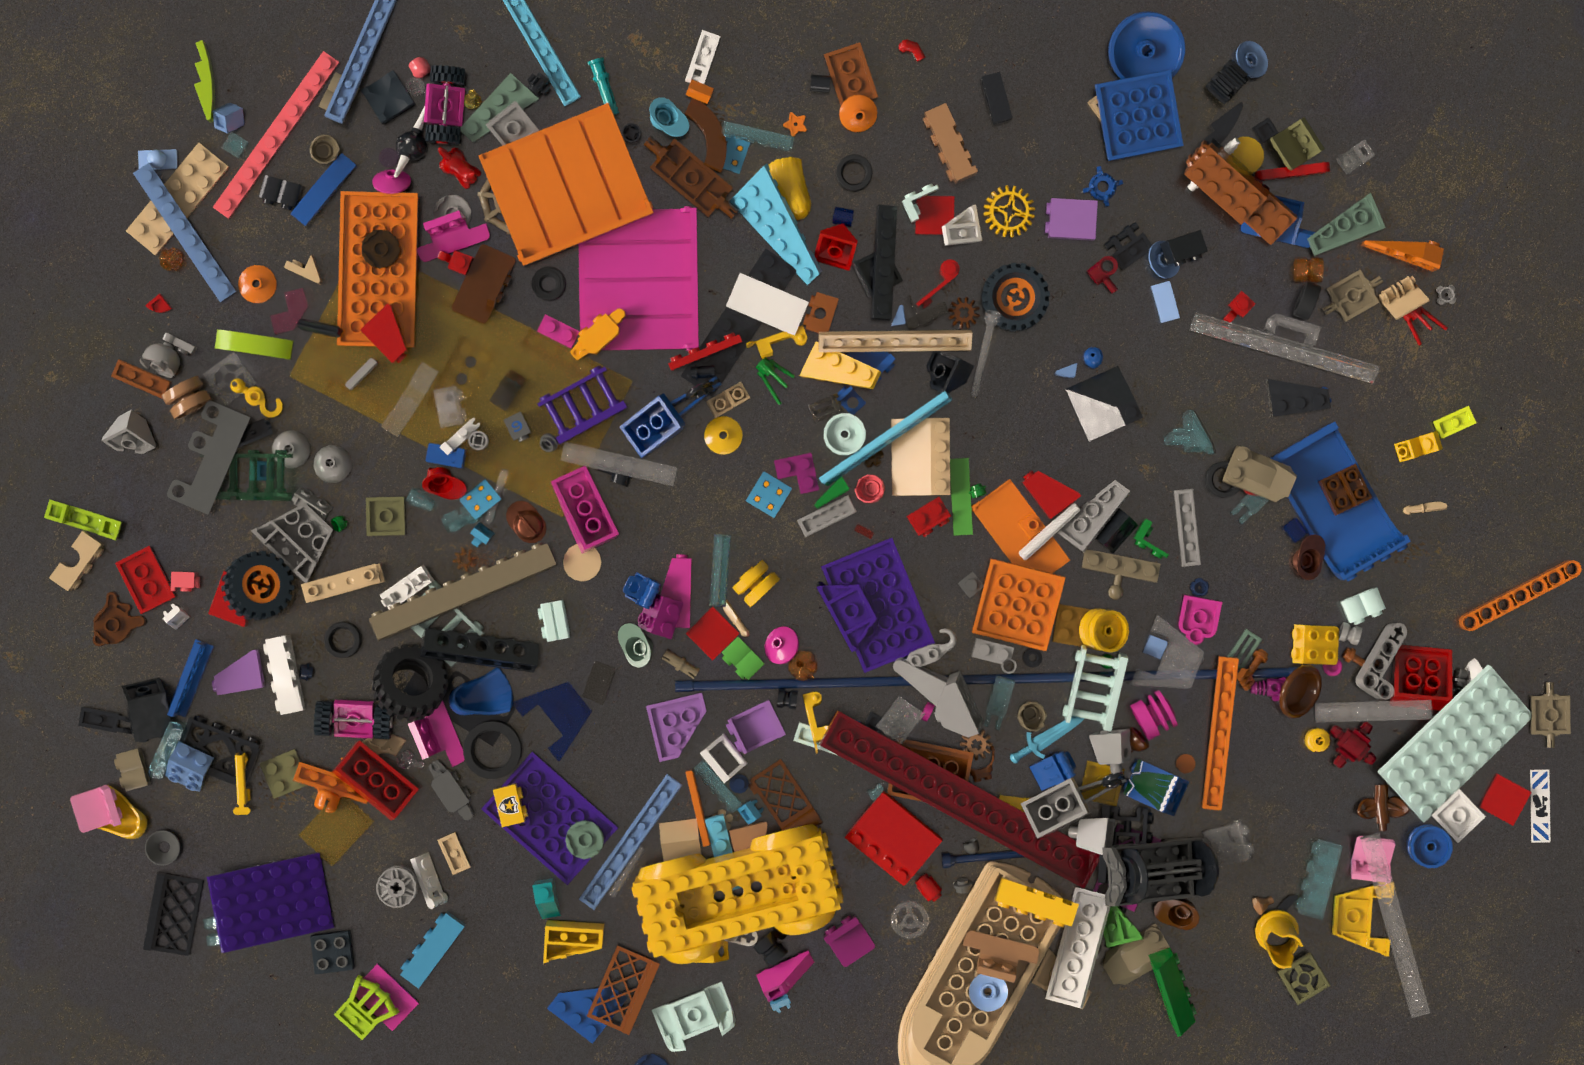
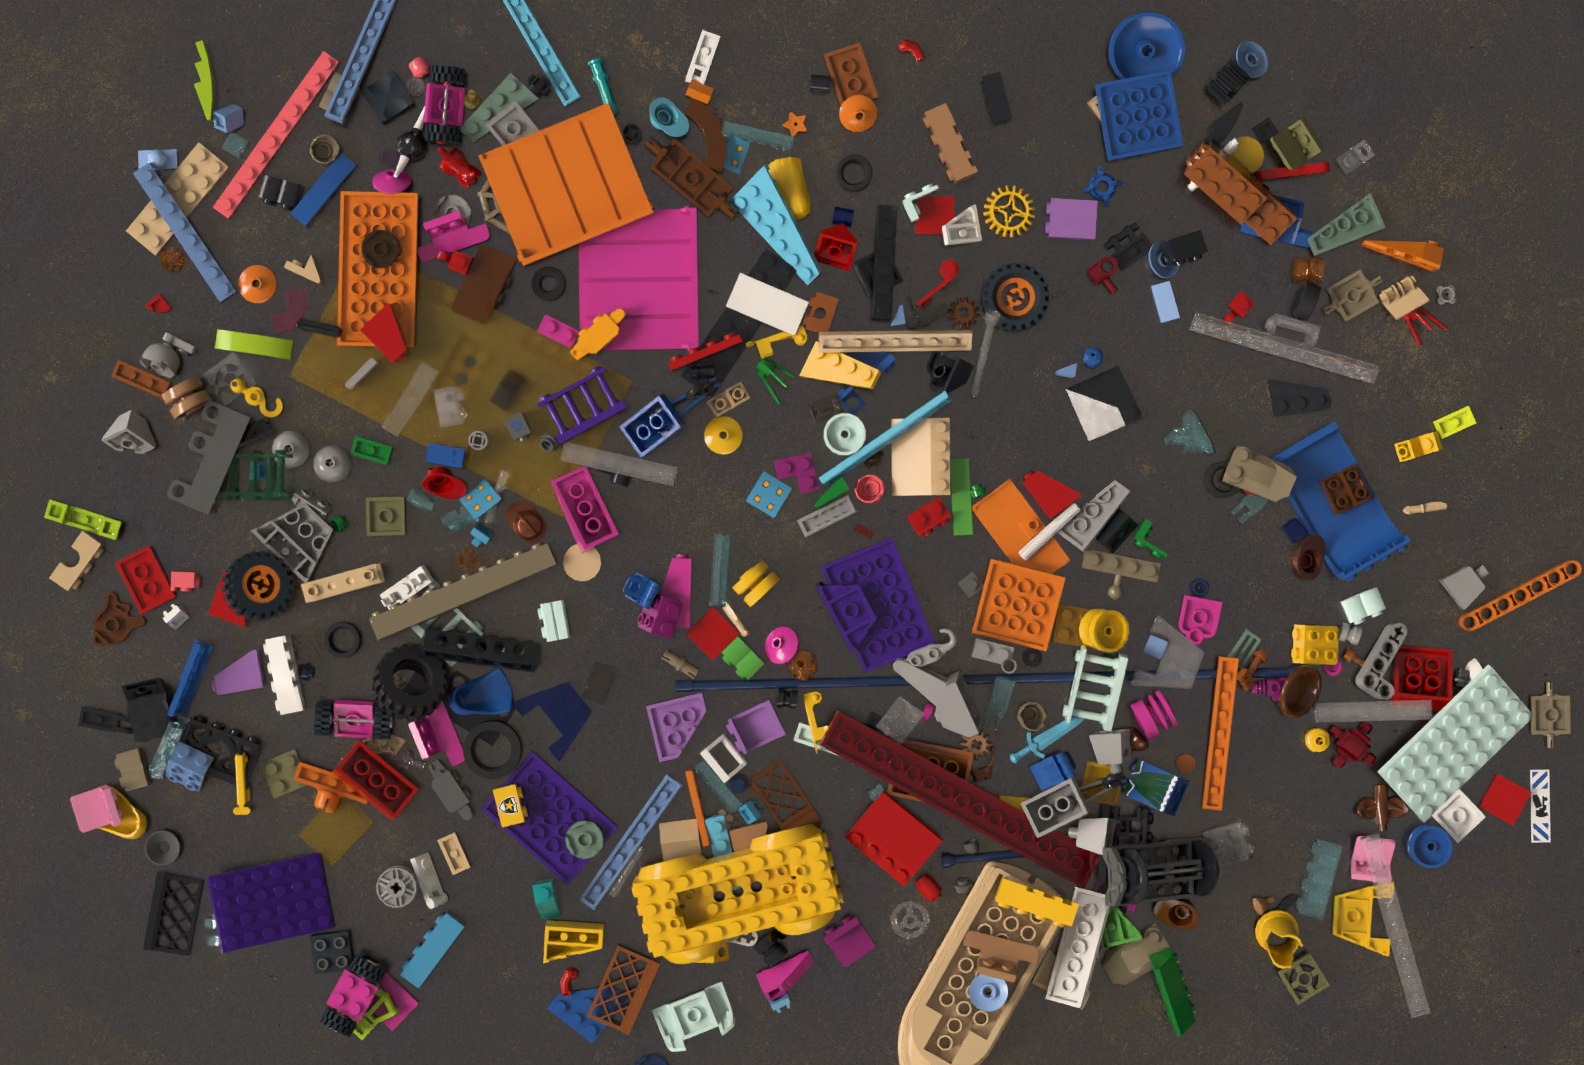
white piece [440,418,480,455] -> none
sand green piece [618,623,653,668] -> none
light grey tile [1174,489,1201,567] -> none
none -> plate [320,955,387,1038]
none -> green plate [350,436,393,465]
none -> red arm [560,968,578,997]
none -> light grey torso [1439,565,1489,610]

